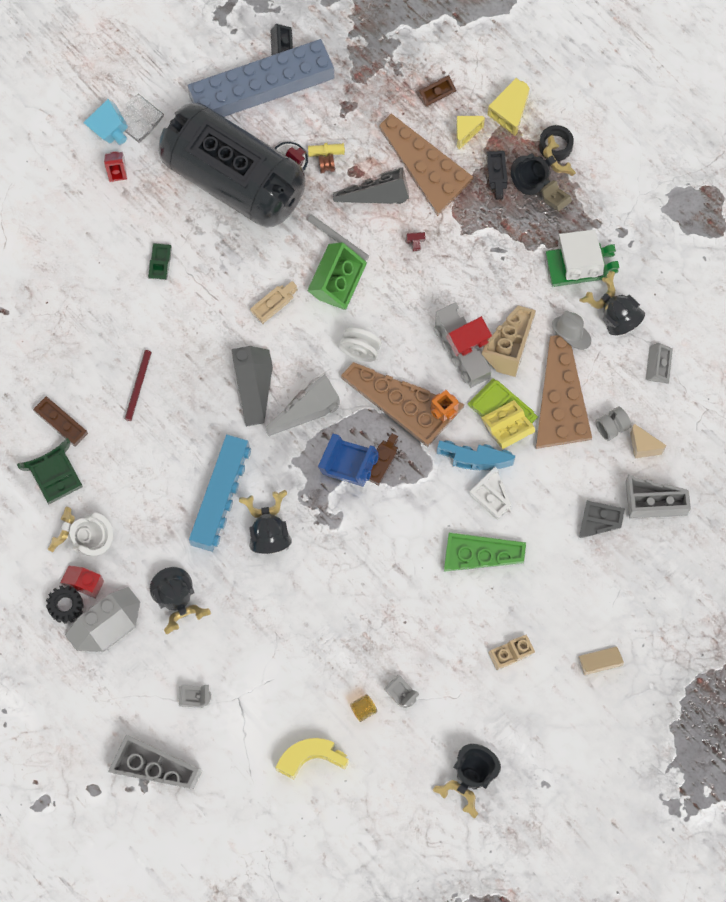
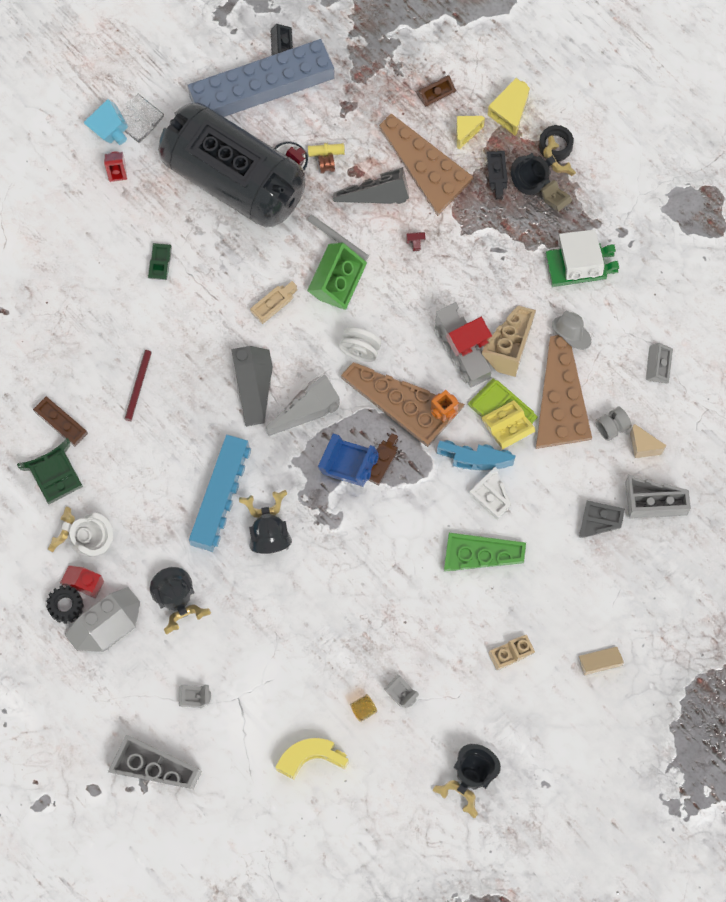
black helmet [579,271,645,336] -> none

